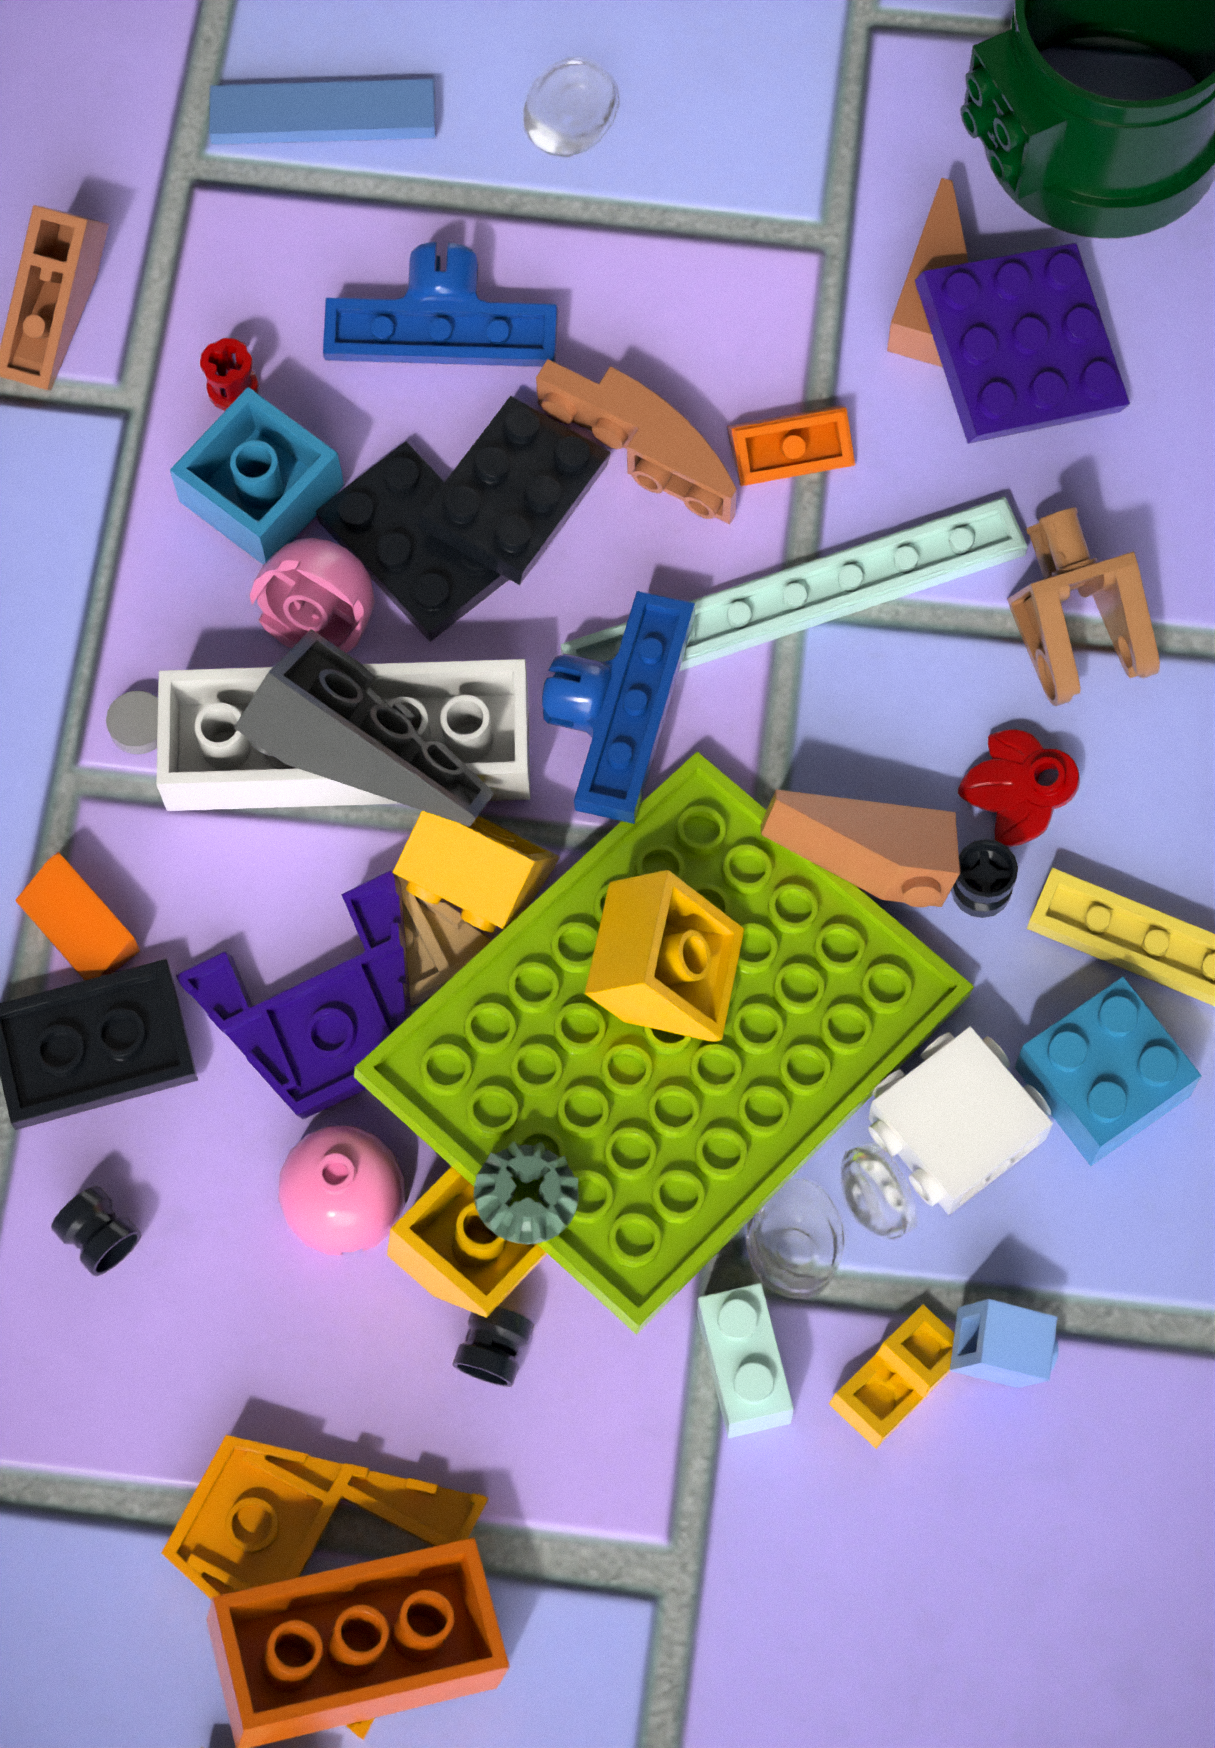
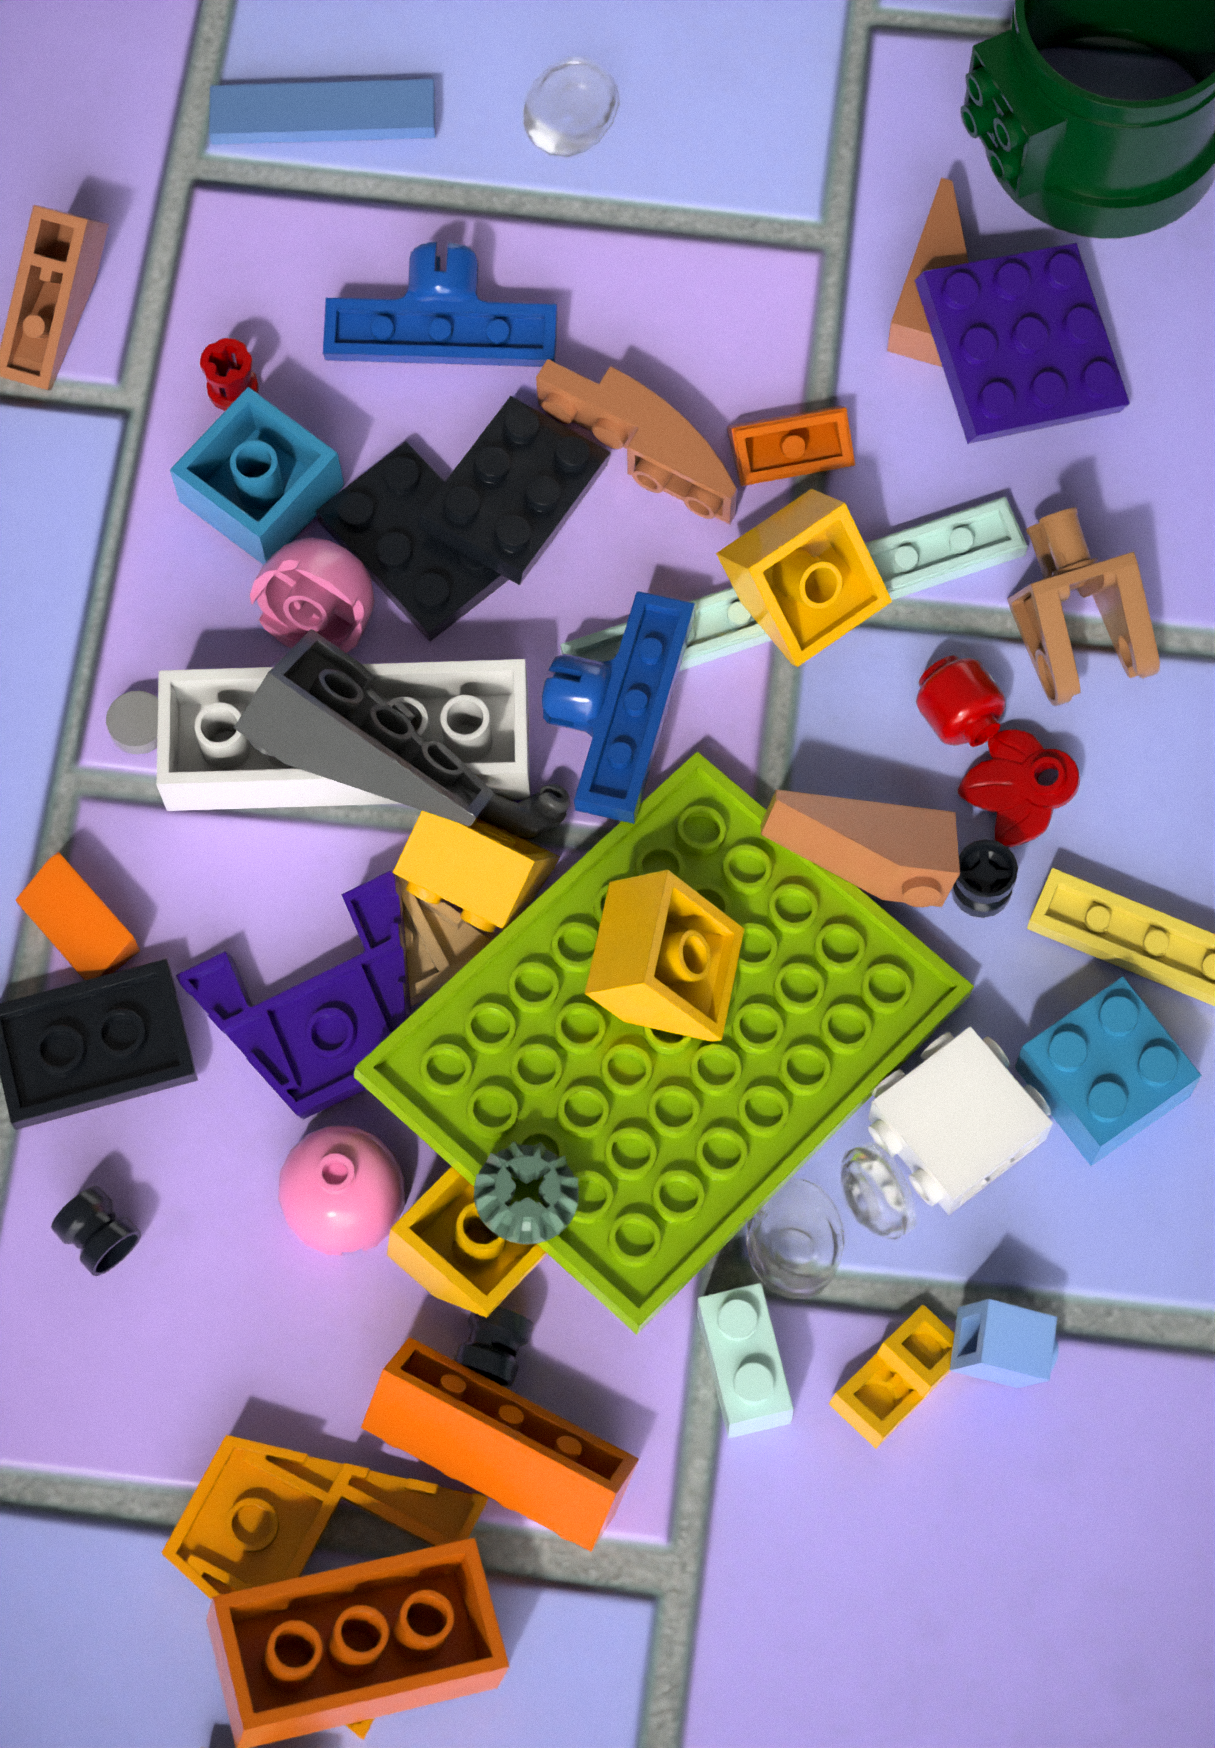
none -> orange brick [361,1337,639,1552]
none -> dark grey arm [477,784,570,839]
none -> yellow slope [716,489,893,667]
none -> red head [916,655,1006,747]

